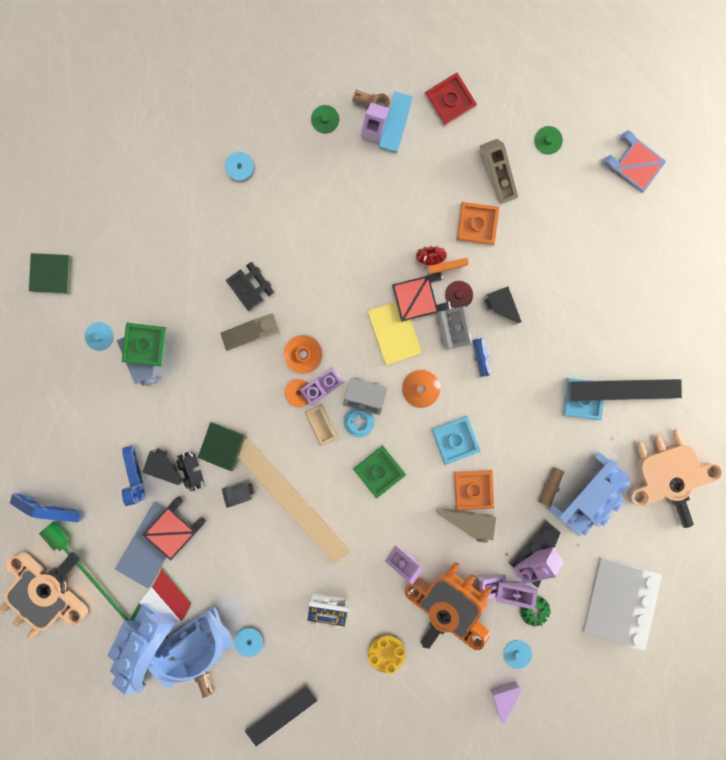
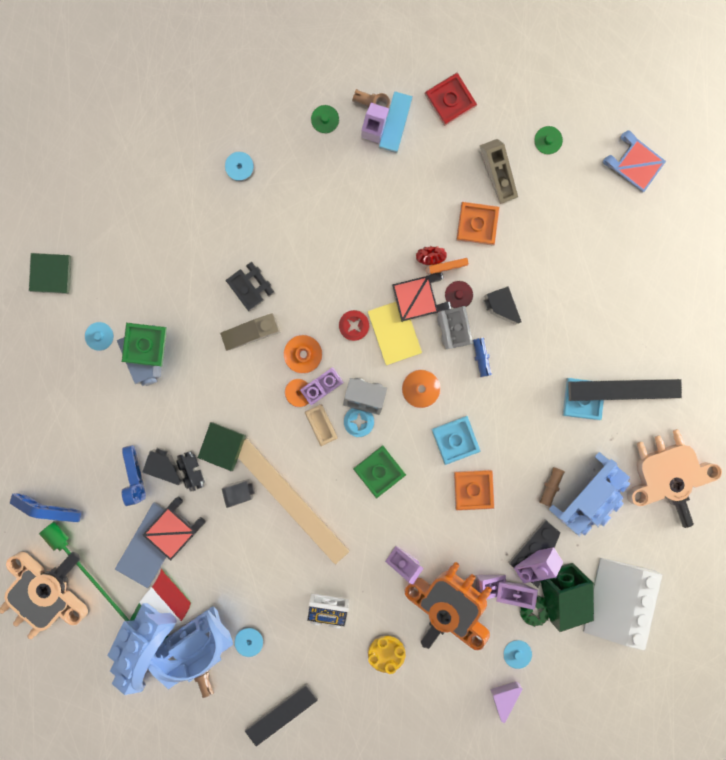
dark tan slope [437,508,496,543] -> none
none -> red gear [339,310,369,341]
none -> dark green slope [540,563,594,632]

